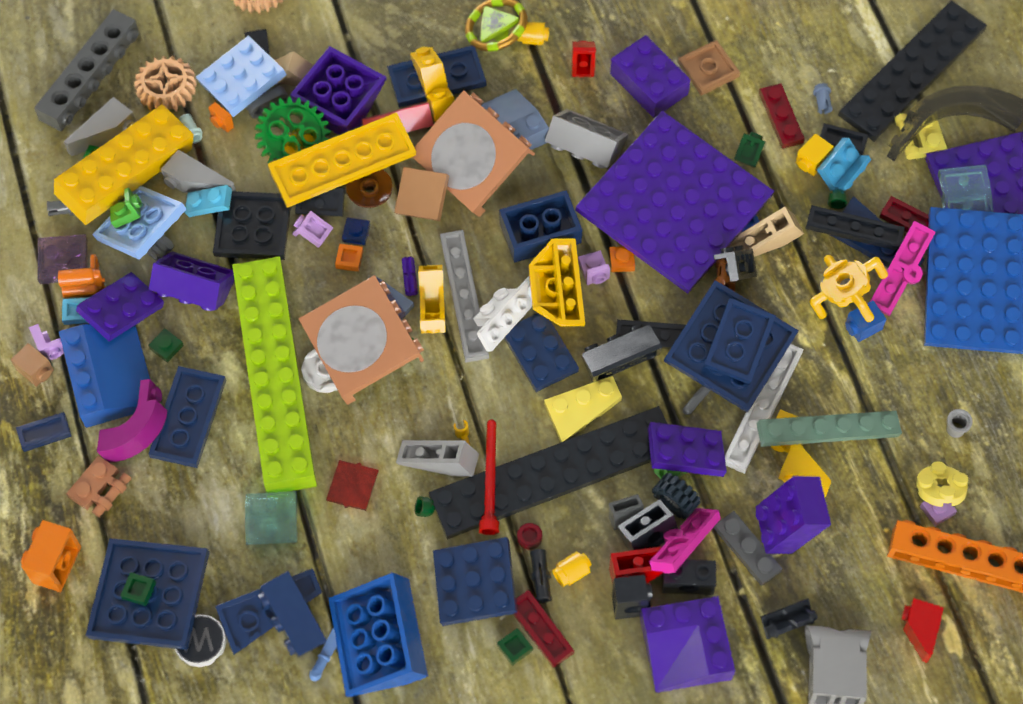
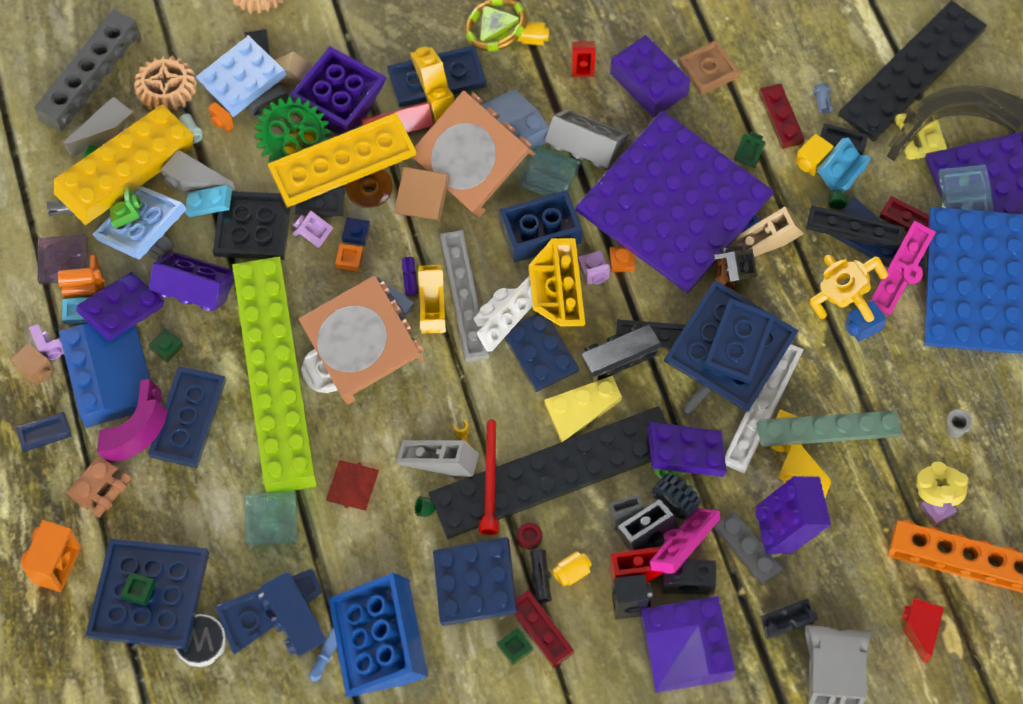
none -> clear light blue slope [519,146,581,196]

